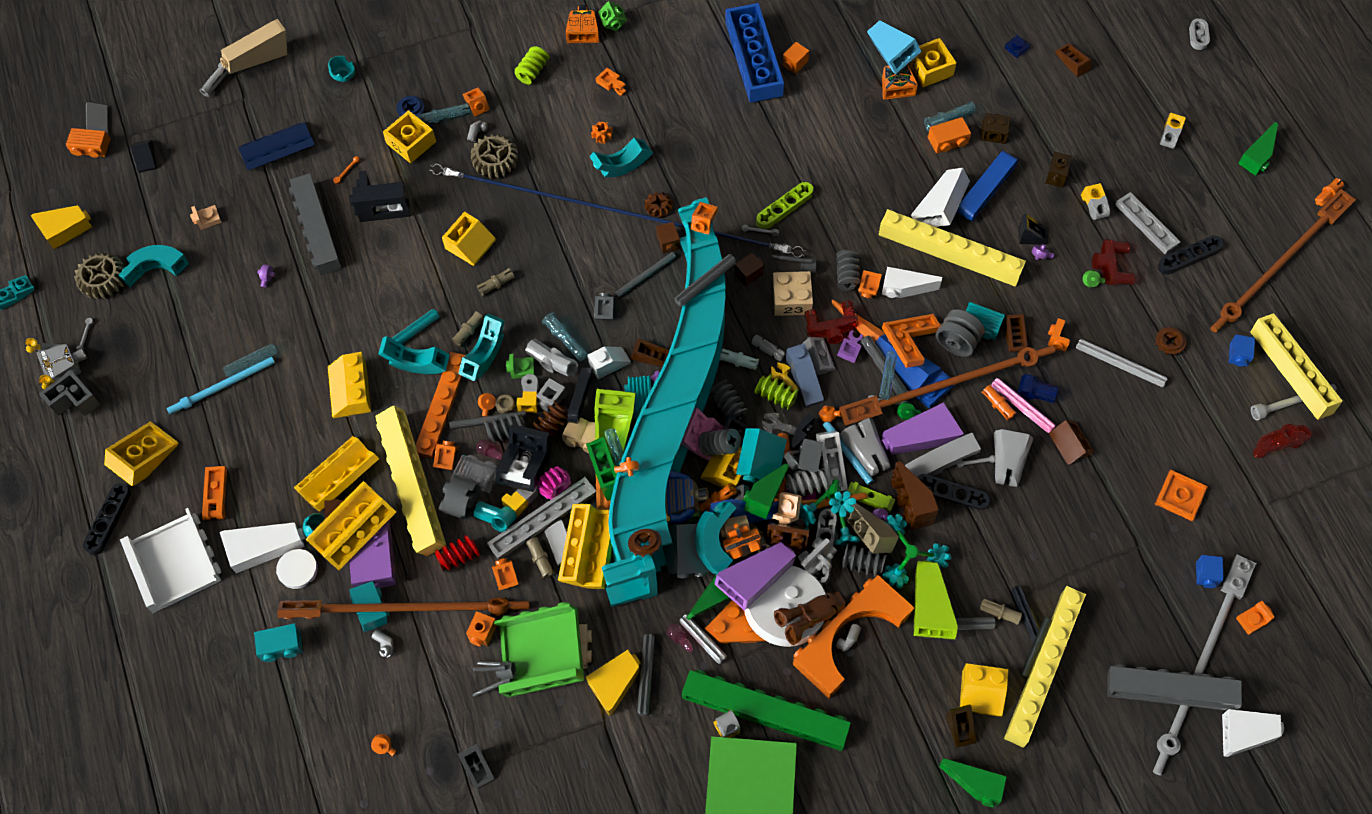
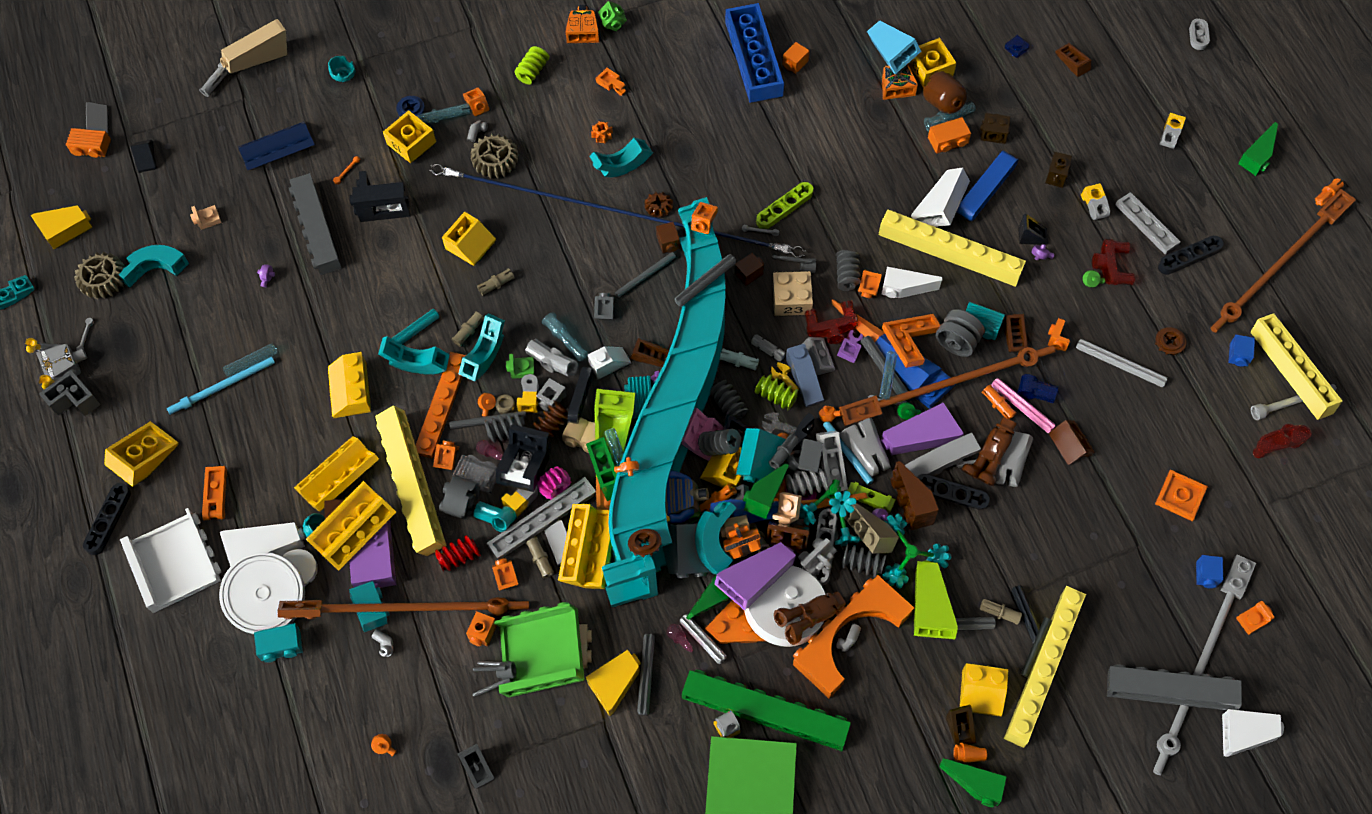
none -> white brick [219,552,305,634]
none -> dark grey axle [769,434,798,469]
none -> reddish brown cylinder [923,71,967,114]
none -> orange cone [954,743,987,764]
none -> reddish brown piece [961,417,1017,486]

